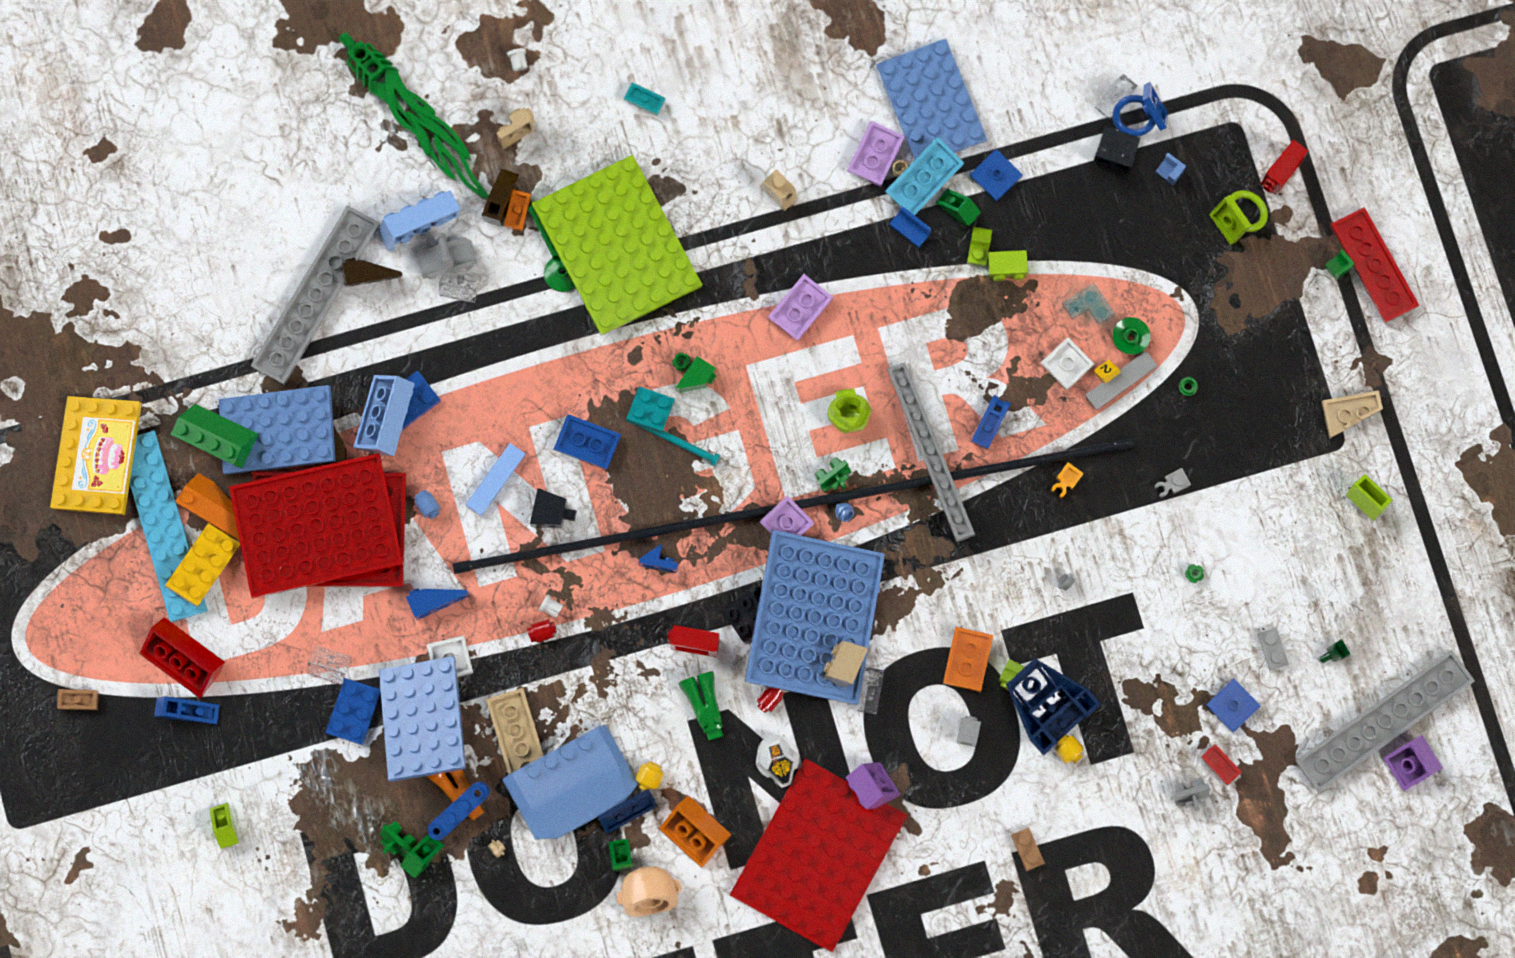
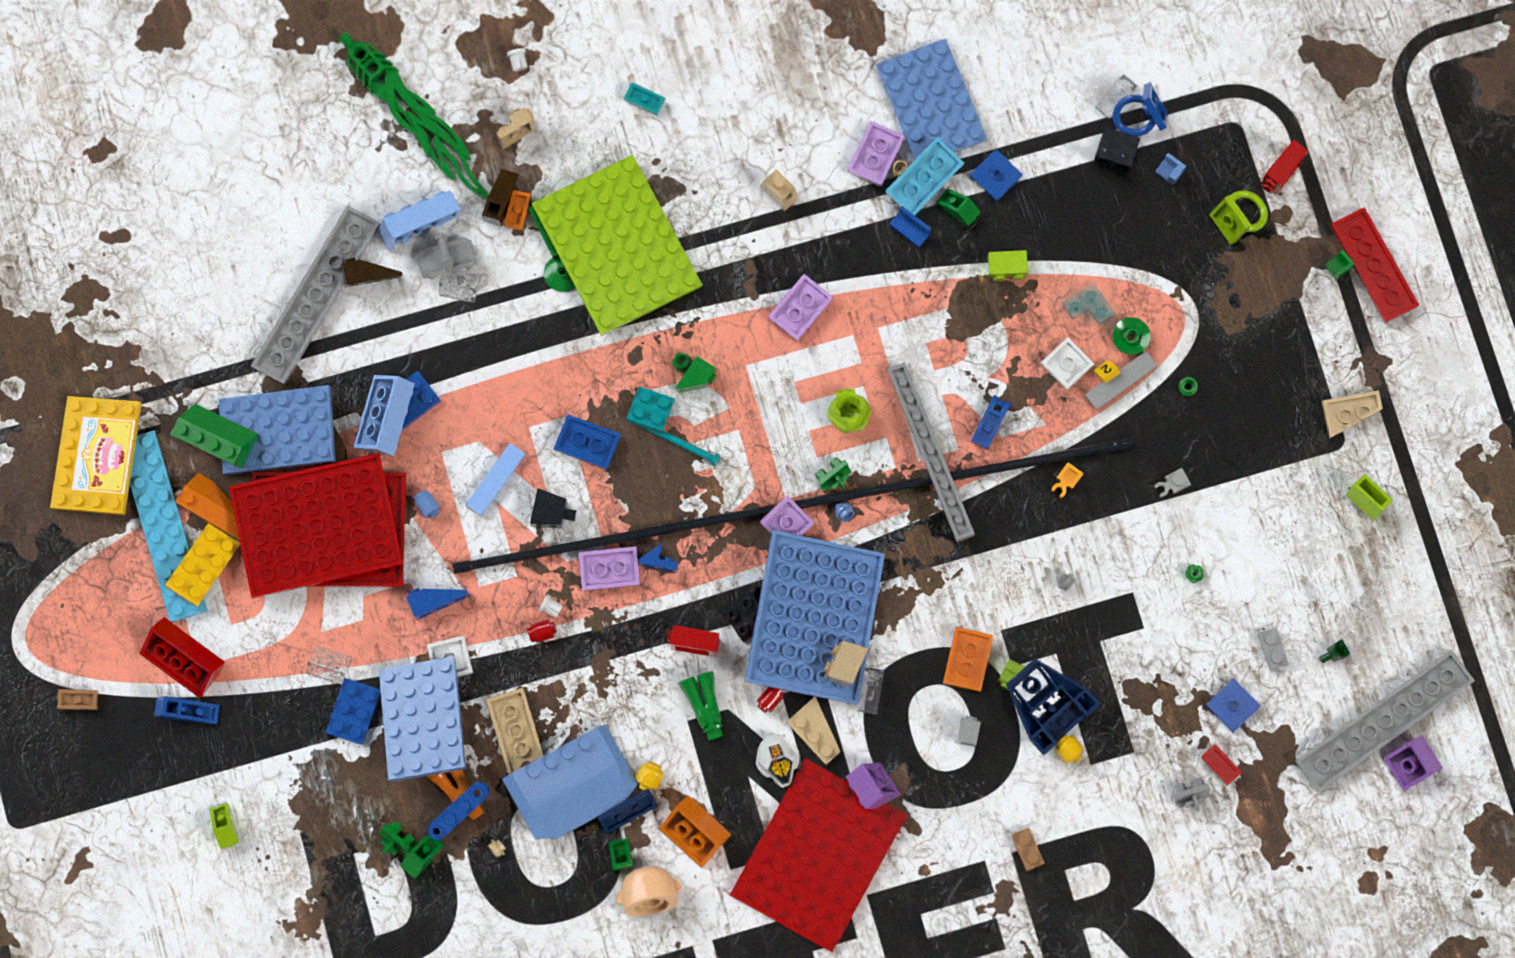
lime slope [967,227,992,267] -> none
none -> lavender plate [579,547,640,591]
none -> tan wing [787,697,840,765]

